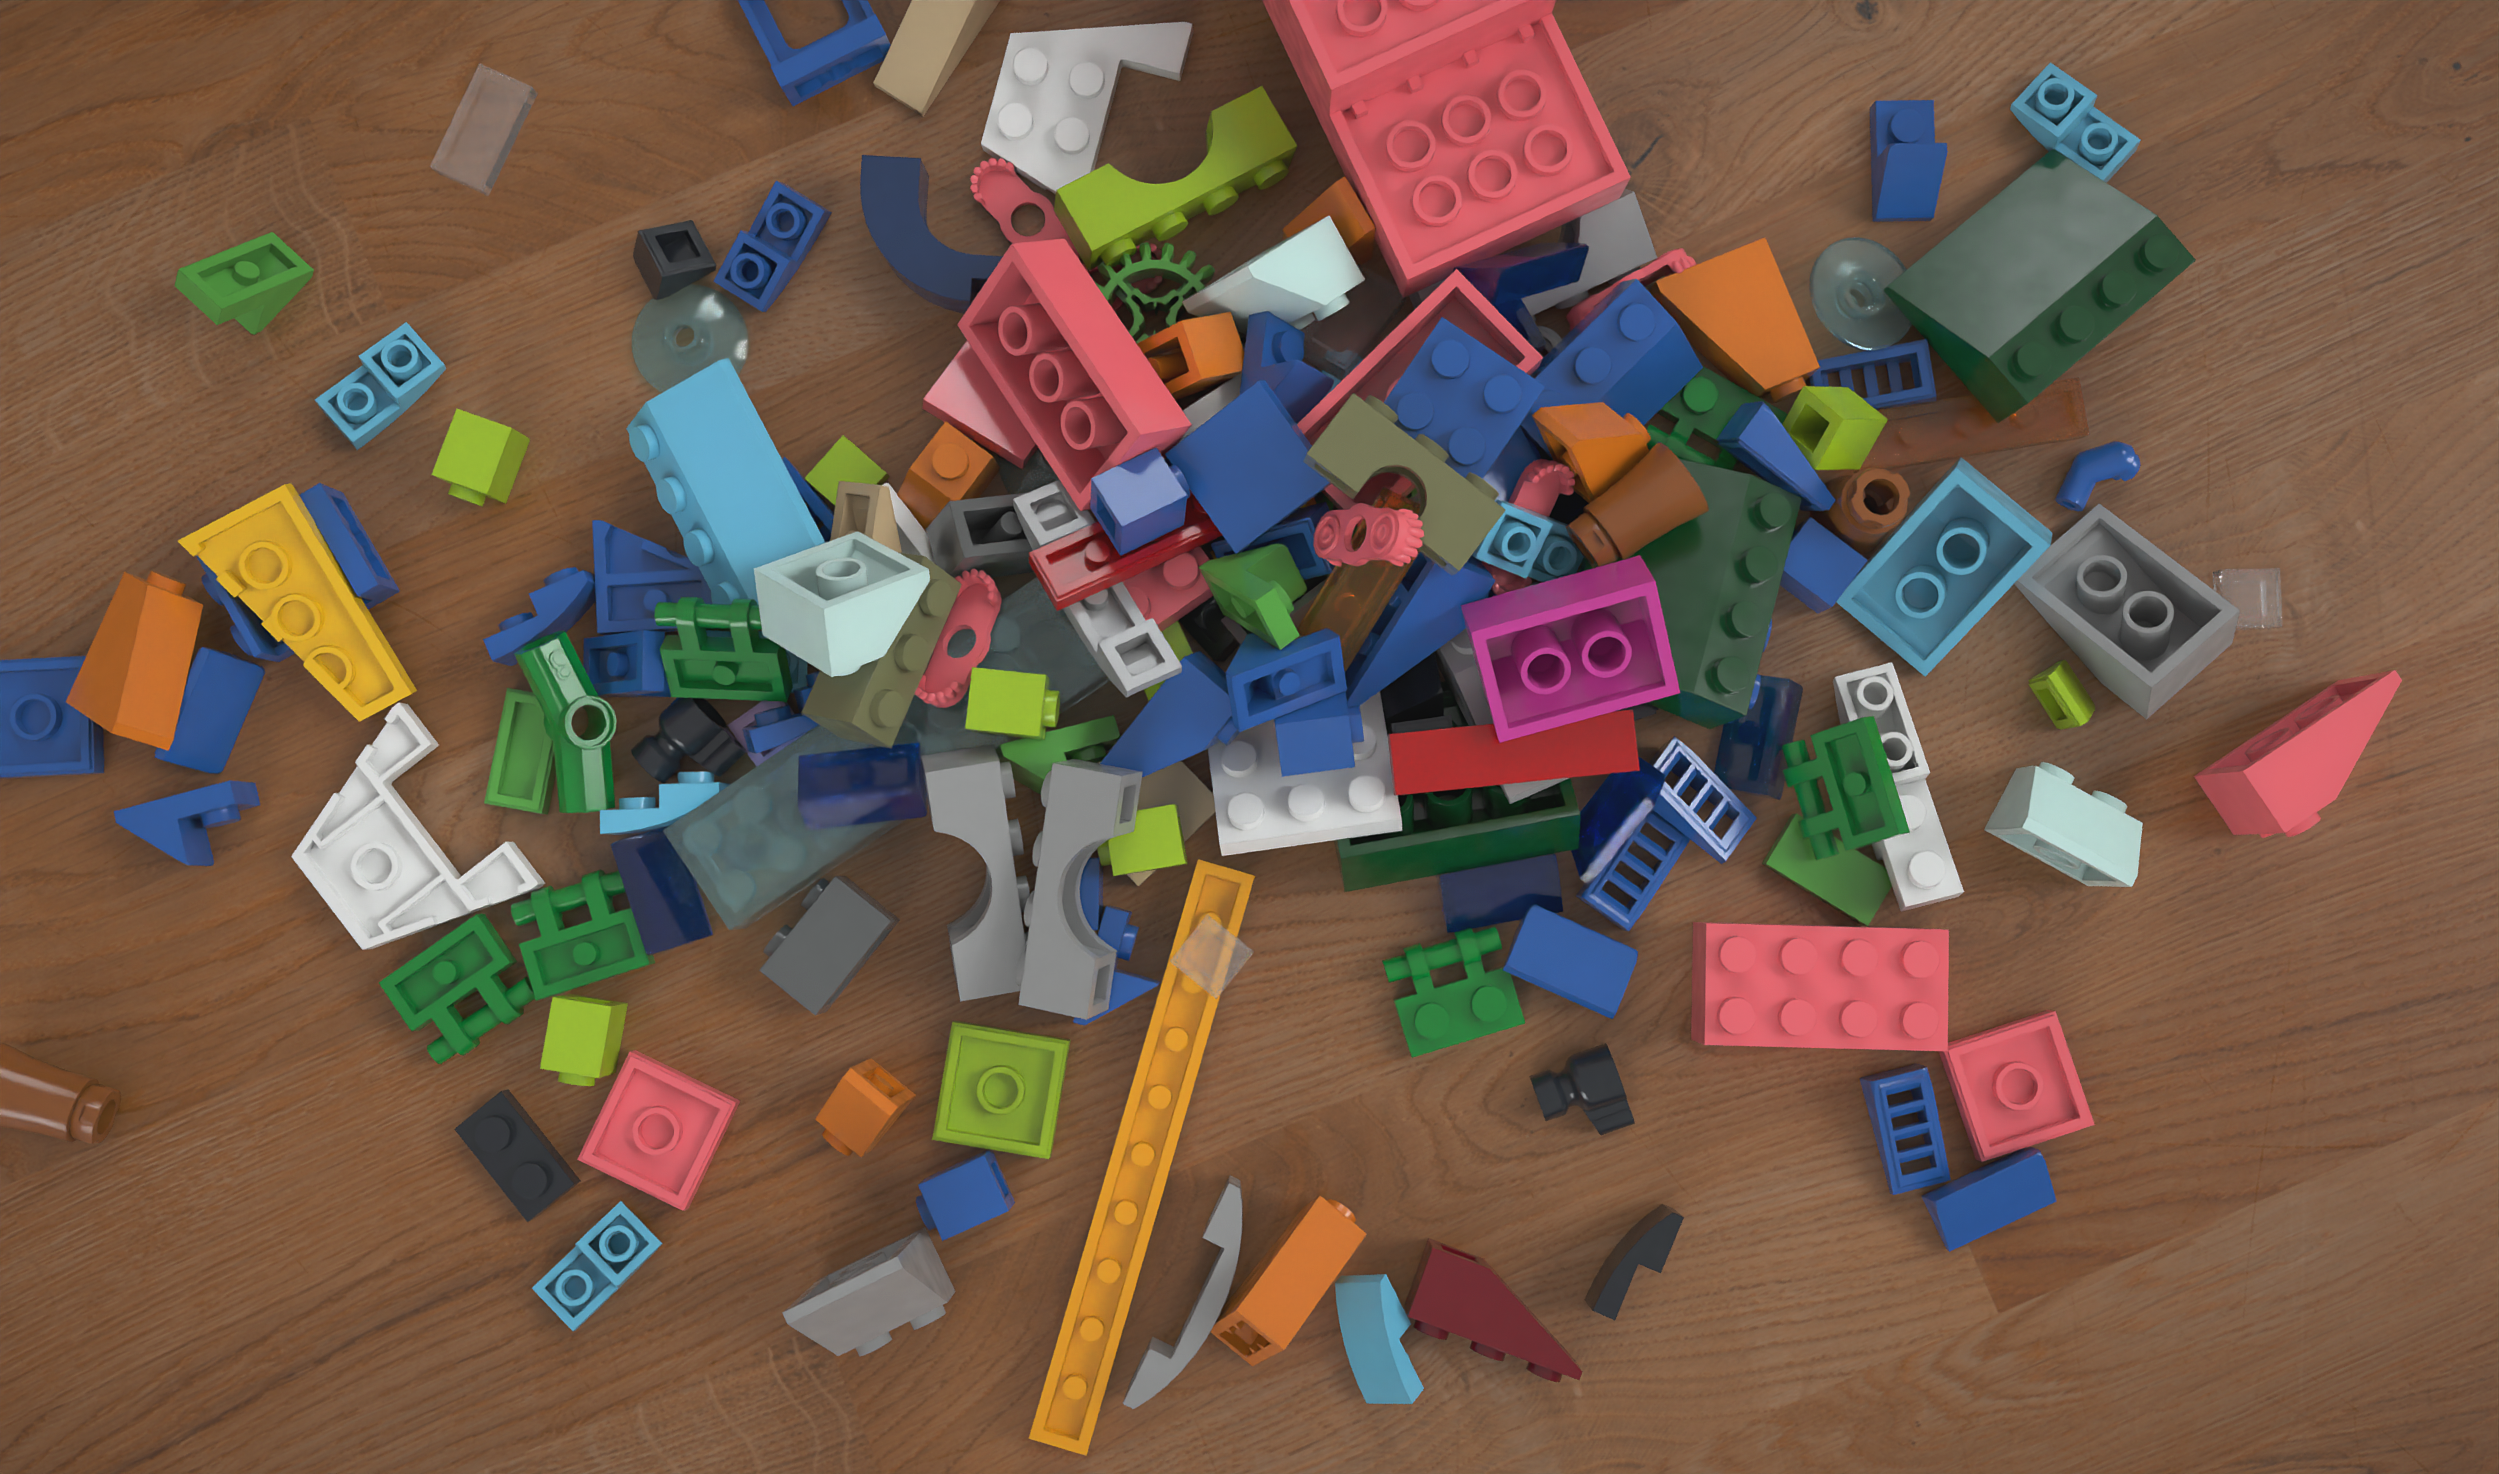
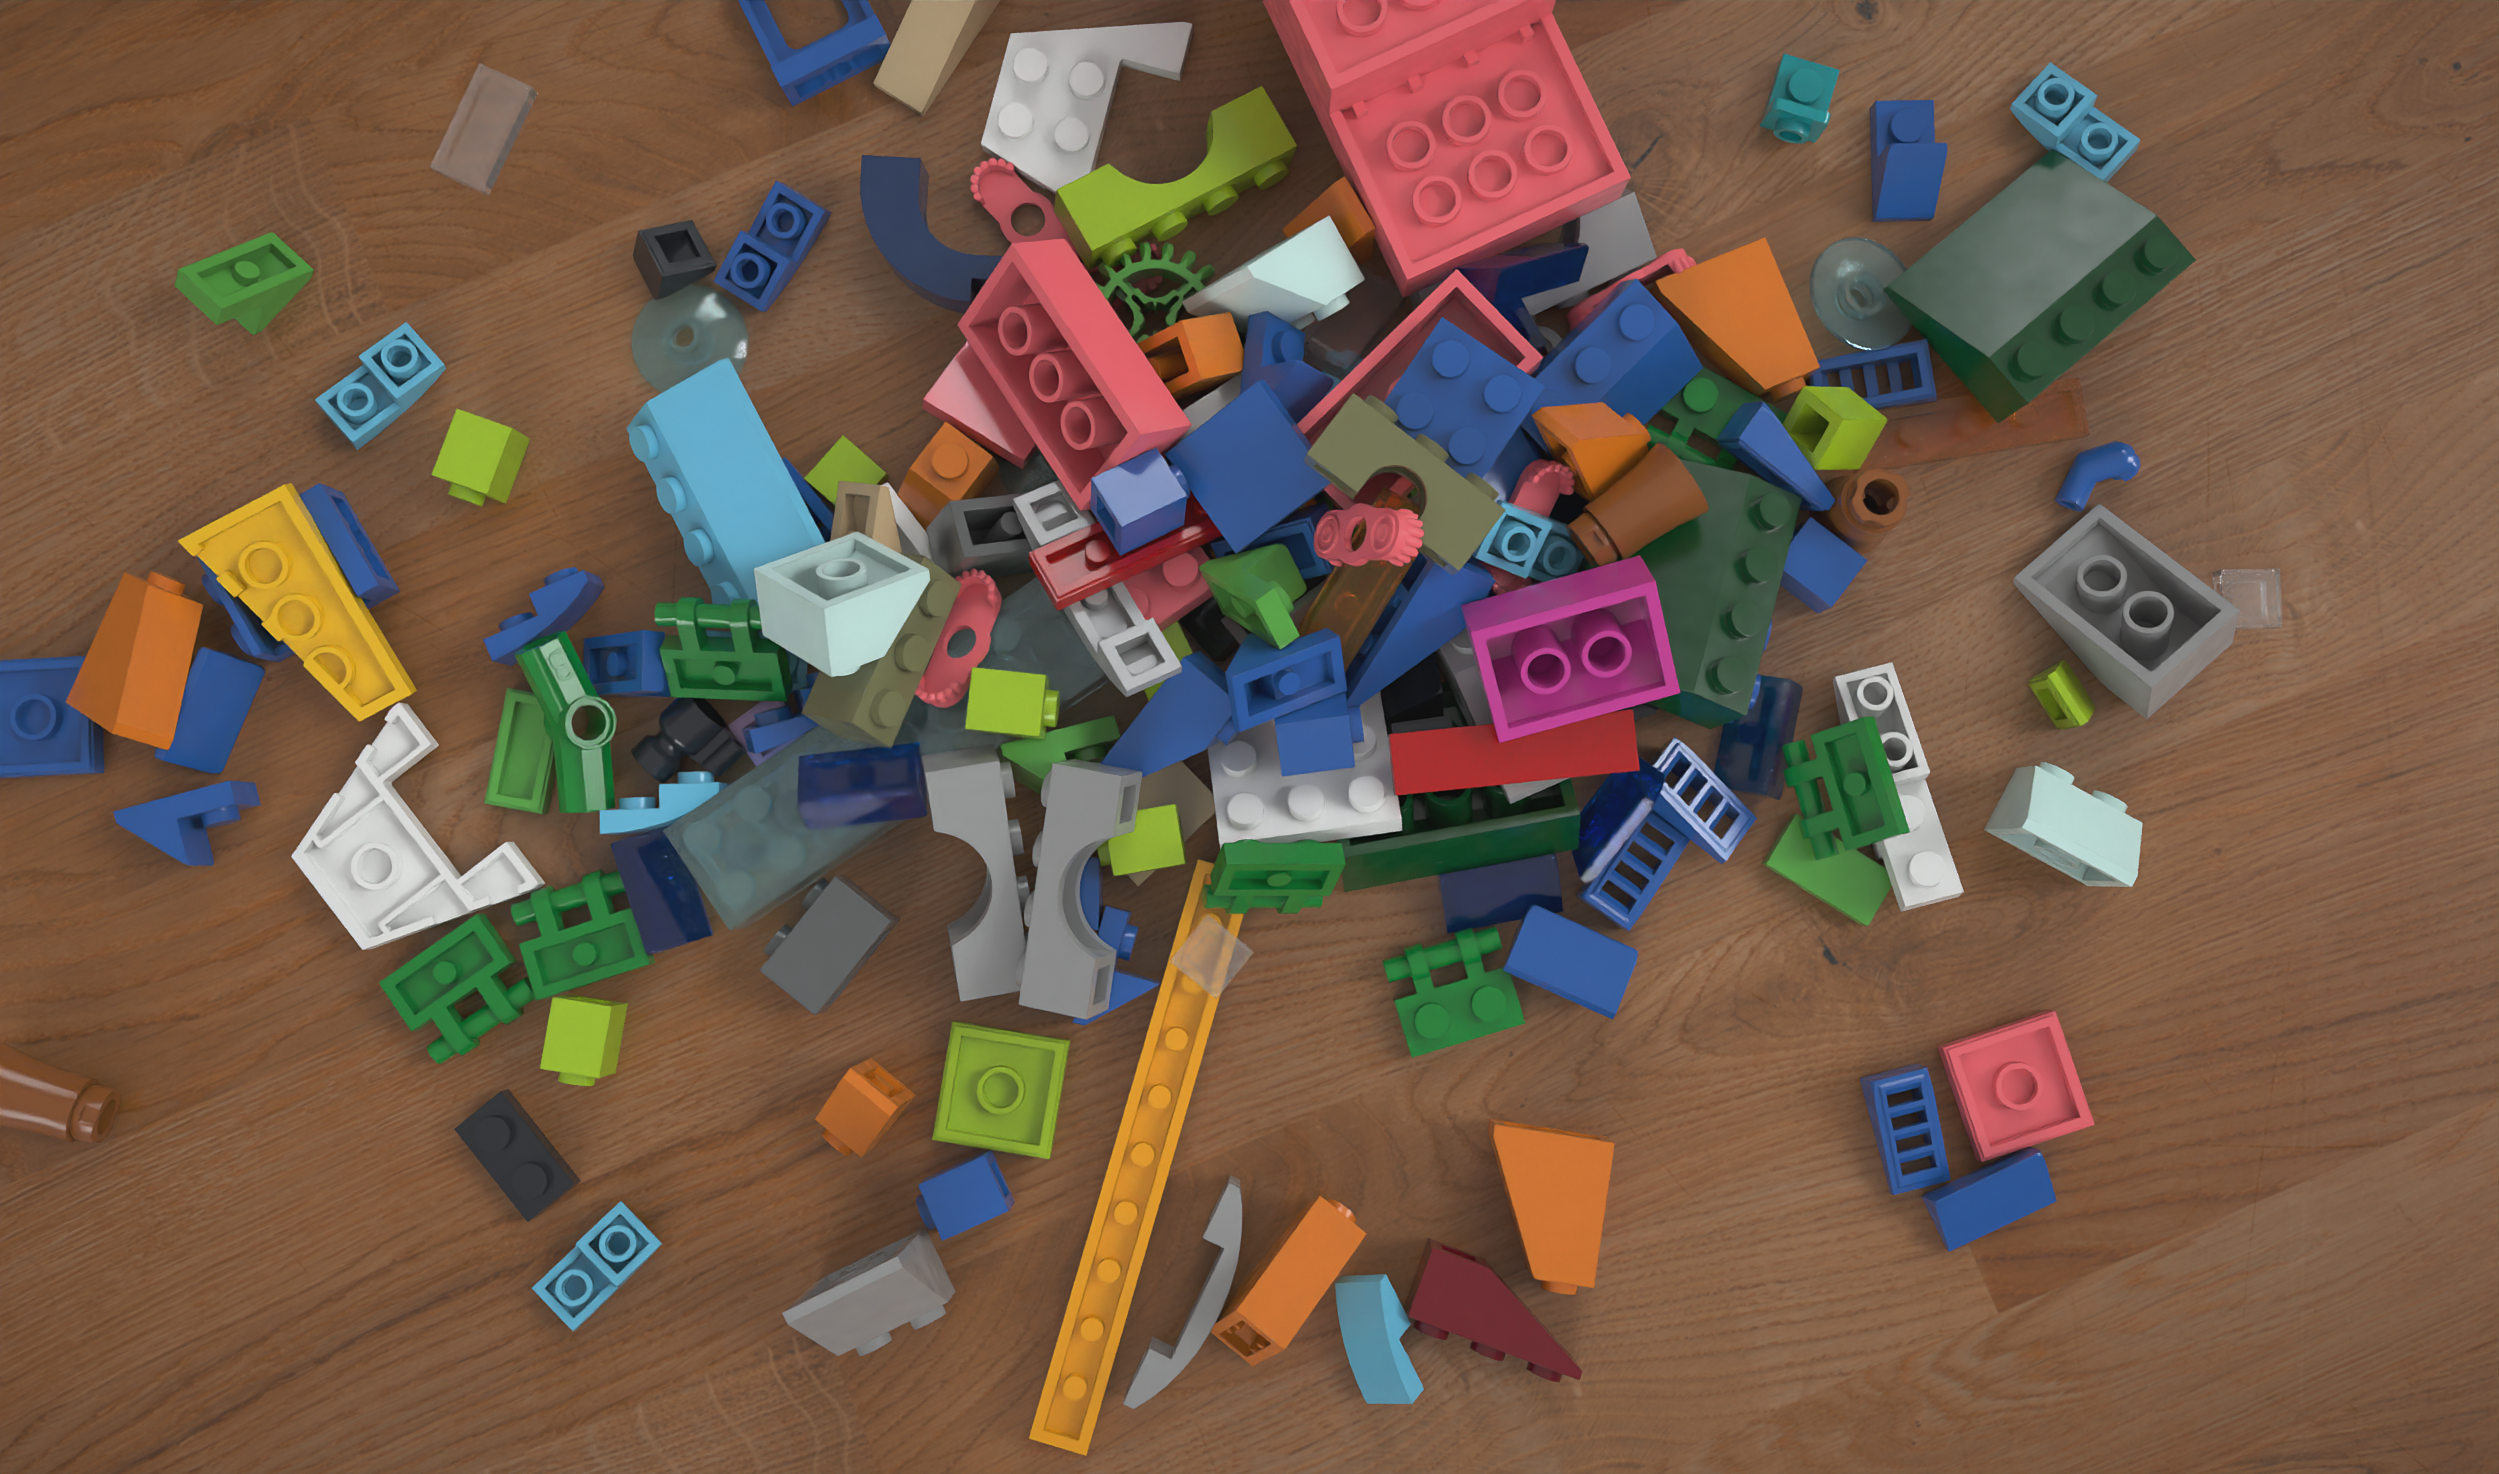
coral tile [577,1050,740,1211] -> none
blue wing [592,520,720,636] -> none
black piece [1529,1043,1635,1135] -> none
black slope [1584,1204,1684,1320] -> none
coral brick [1691,922,1949,1052] -> none
medium azure slope [1836,457,2052,677] -> none
coral slope [2194,670,2402,838] -> none
none -> green plate [1201,839,1346,914]
none -> orange slope [1488,1118,1615,1295]
none -> teal bracket [1760,53,1840,144]

